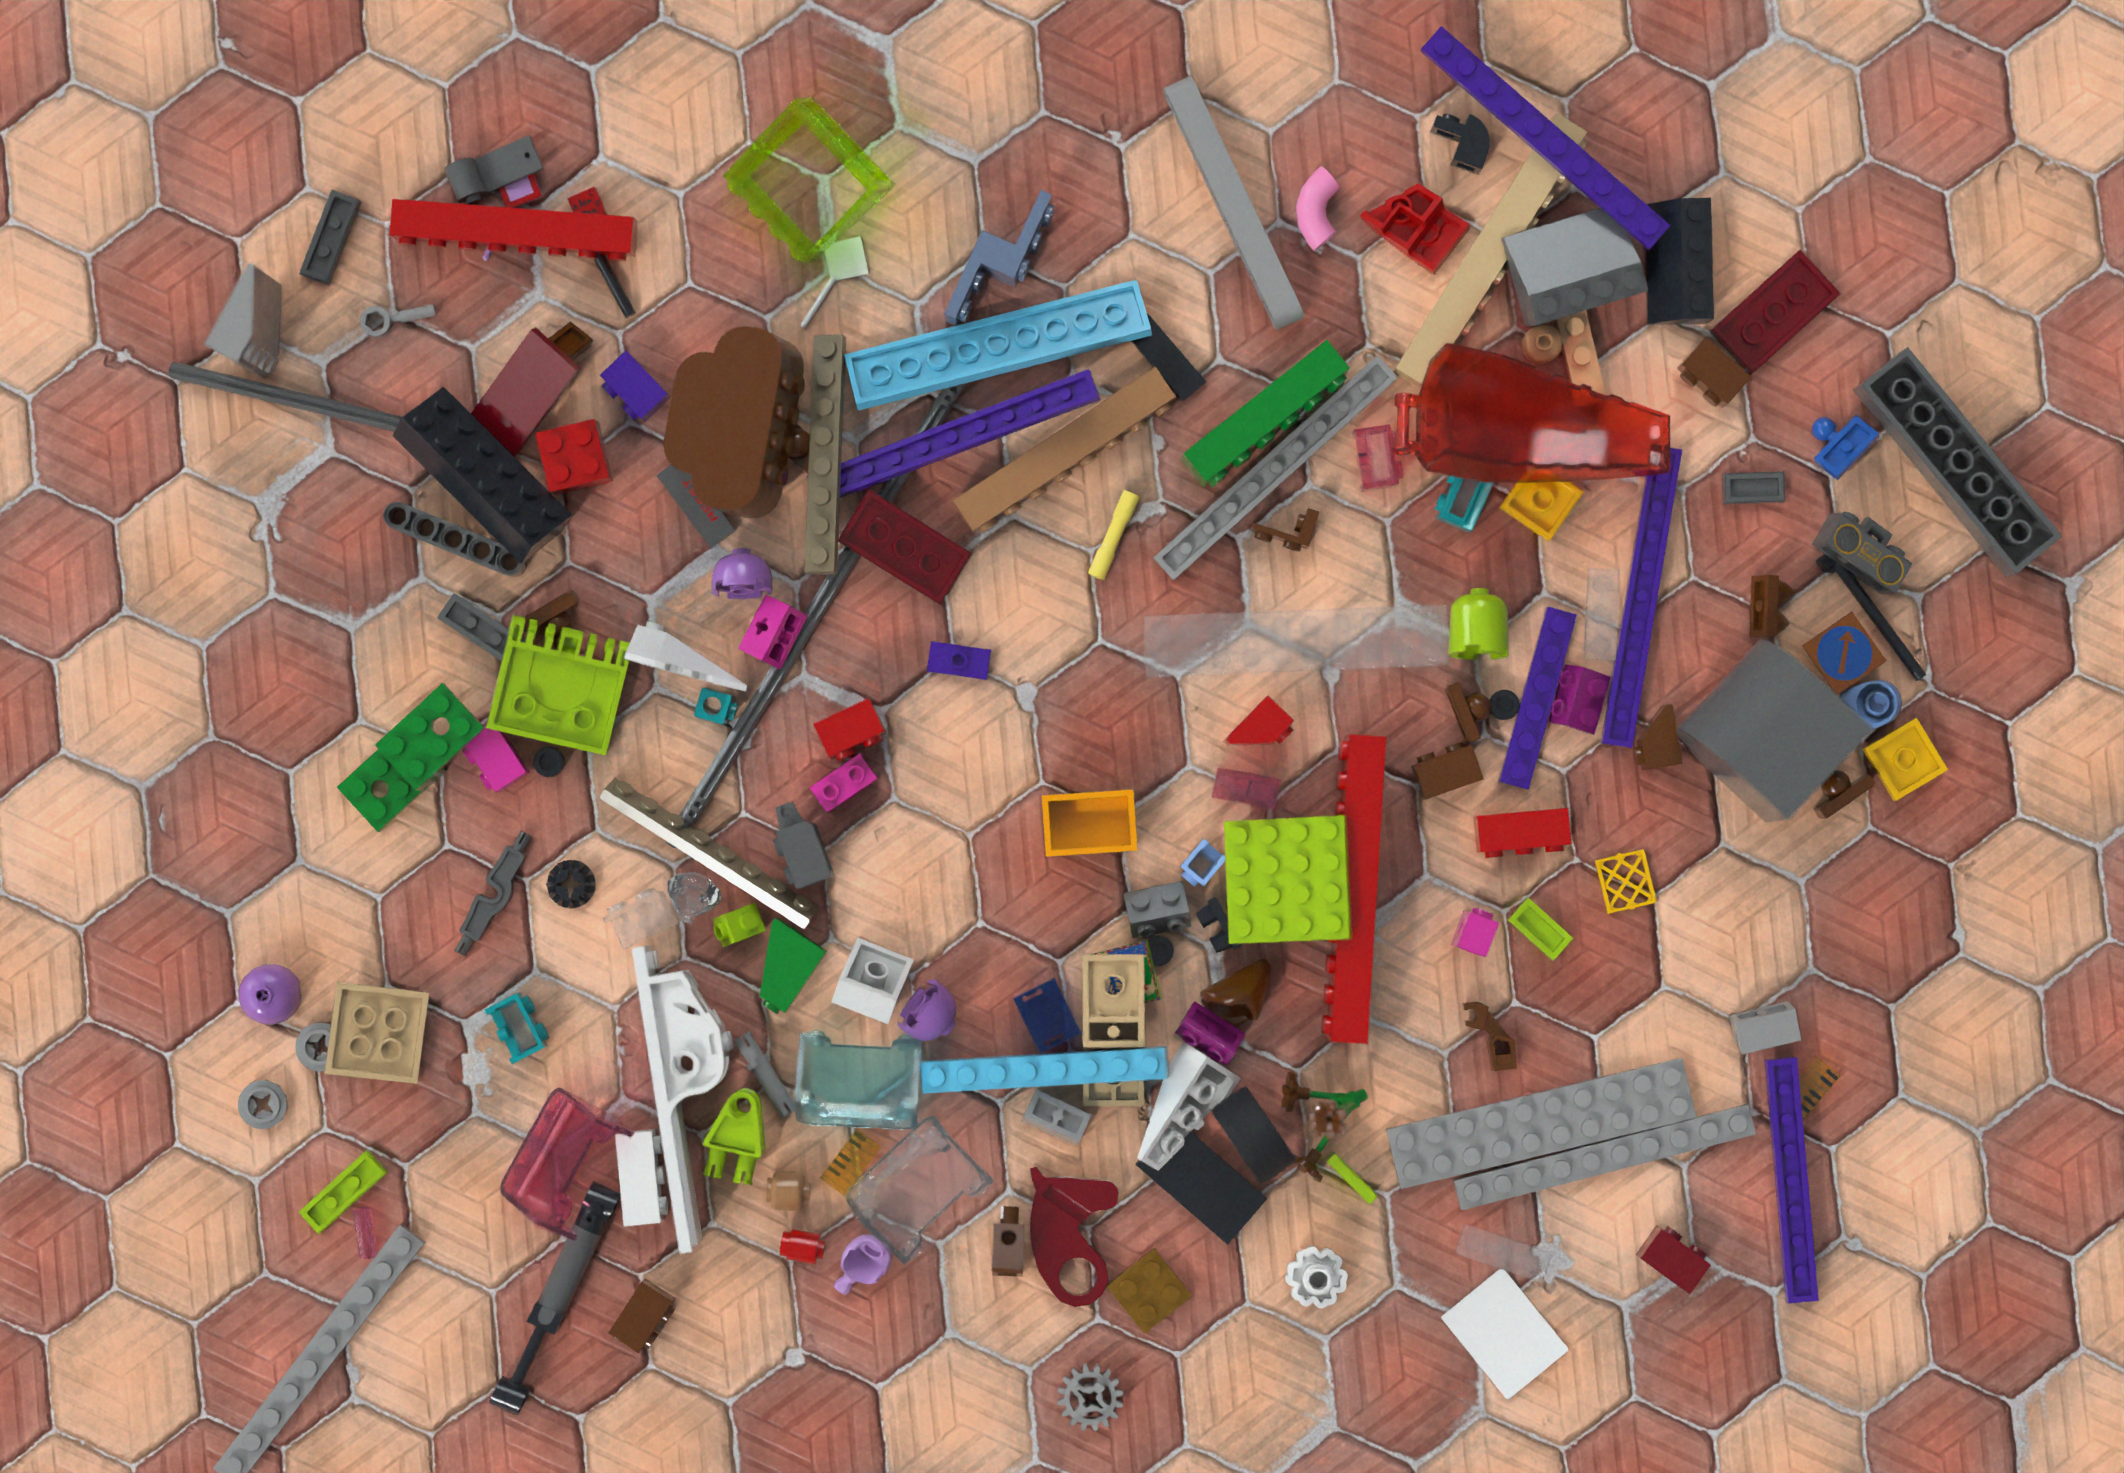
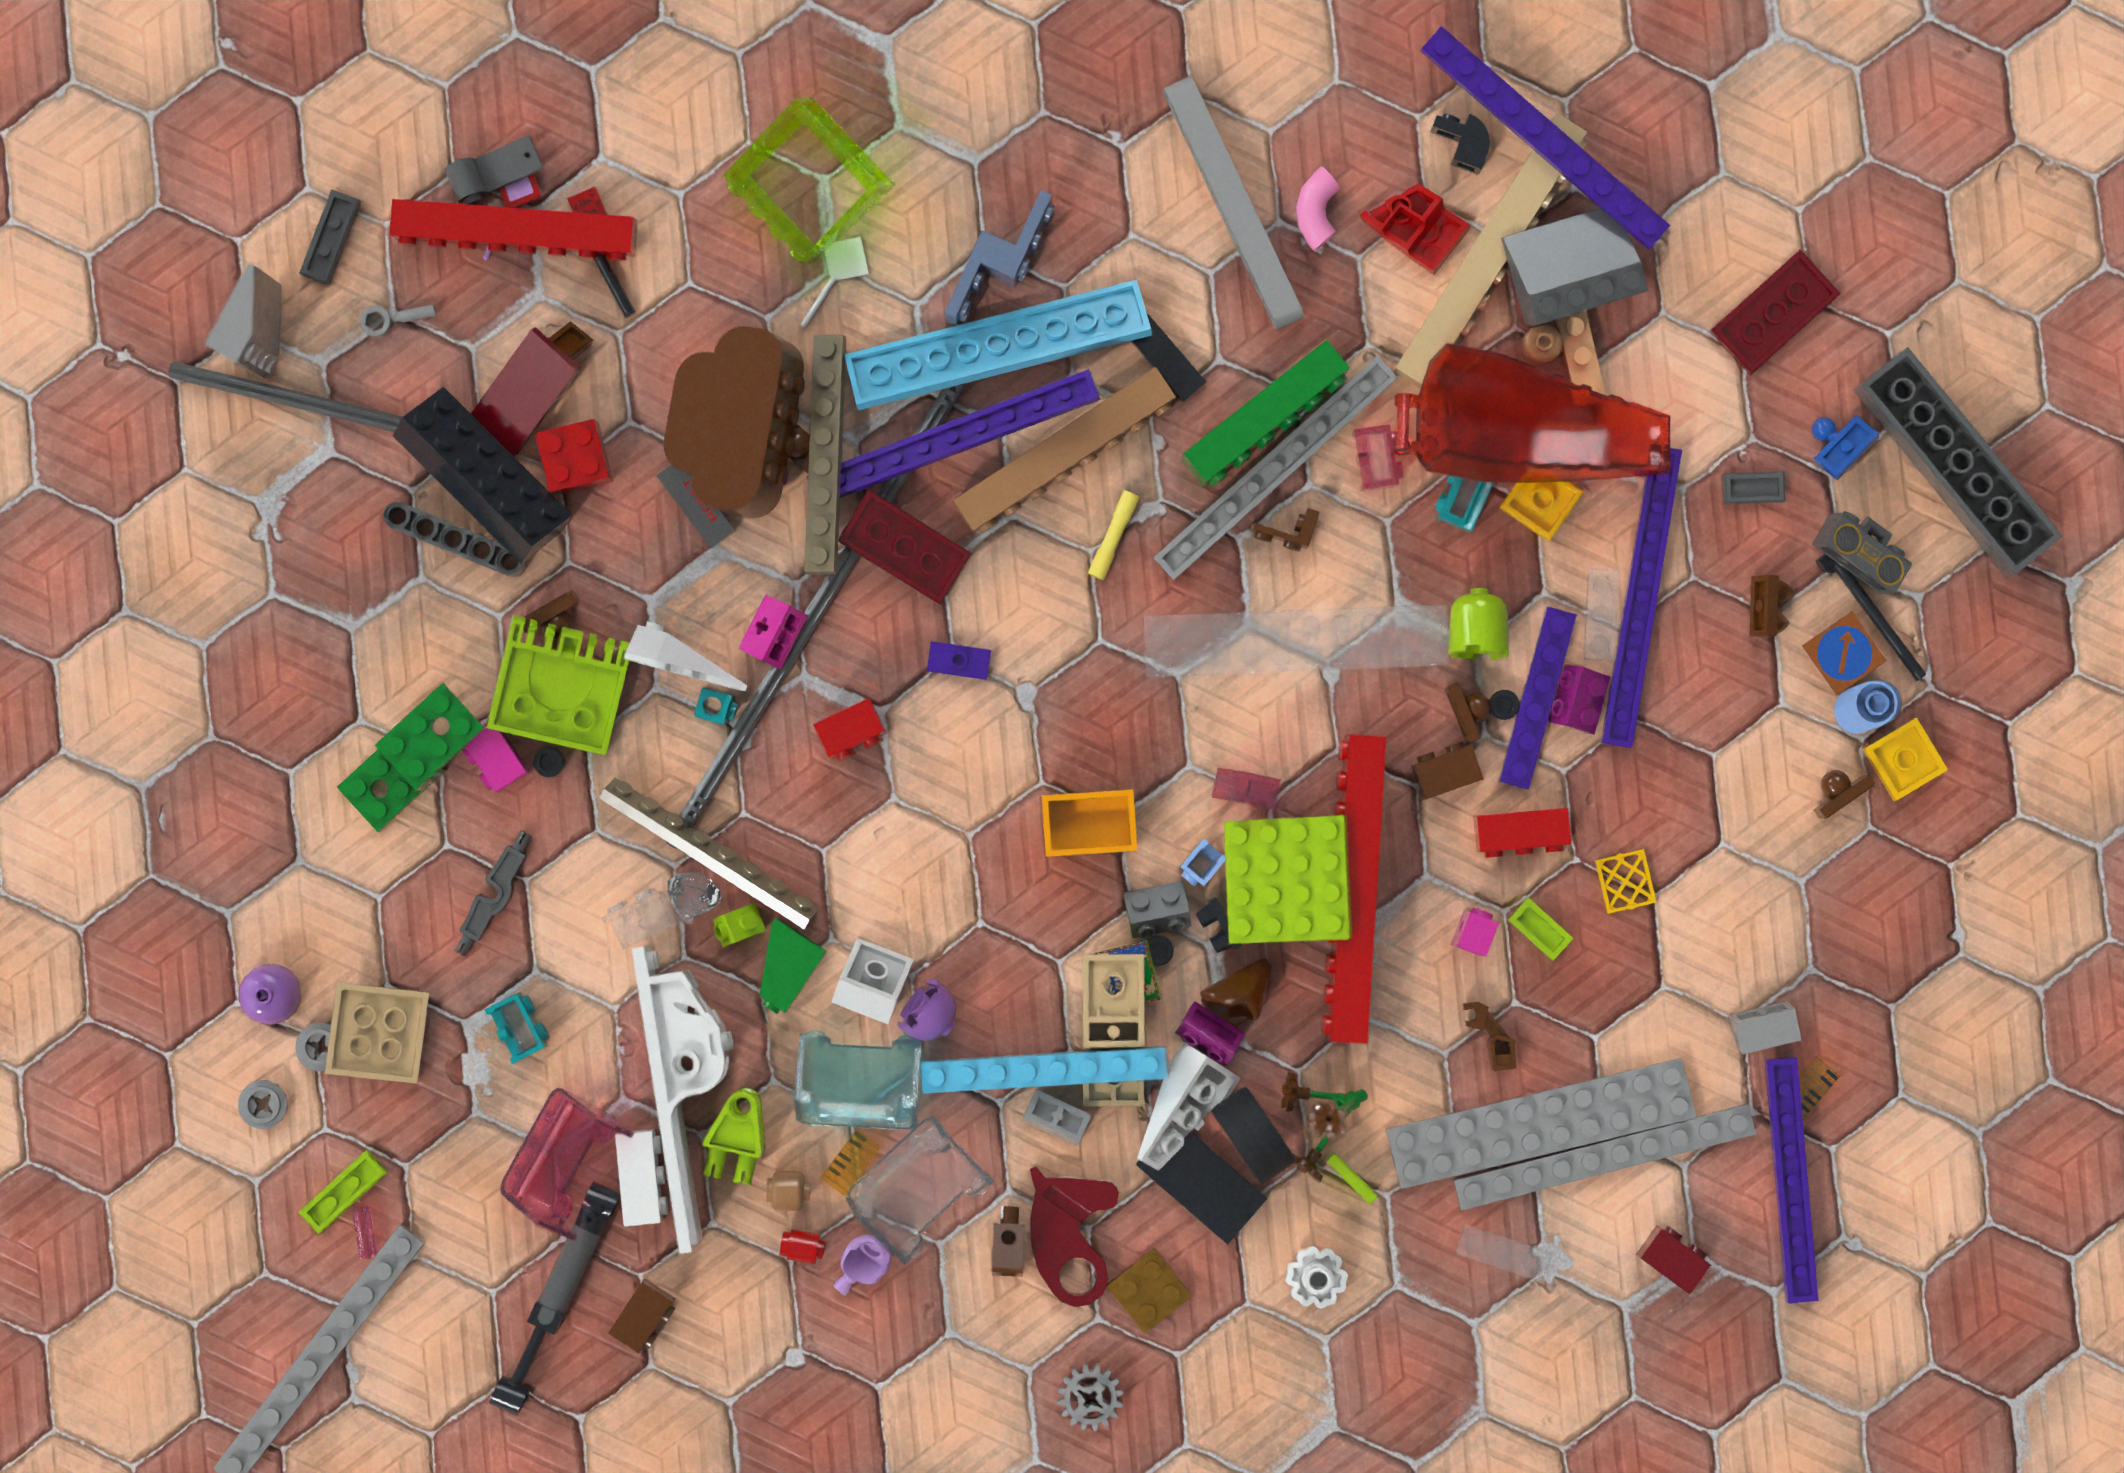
dark grey gear [437,593,525,661] -> none
black gear [546,860,596,909] -> none
dark purple brick [600,350,671,422] -> none
medium lavender cylinder [711,548,772,599] -> none
light grey pin [733,1031,798,1119] -> none
dark grey hinge [773,802,835,889] -> none
dark pink brick [810,753,878,813] -> none
clear blue piece [1013,977,1081,1053] -> none
red slope [1223,696,1295,746] -> none
white sticker [1441,1268,1569,1399] -> none
reddish brown slope [1633,704,1683,770] -> none
black slope [1645,198,1714,325] -> none
dark grey brick [1676,639,1873,822] -> none
reddish brown brick [1677,337,1751,408] -> none

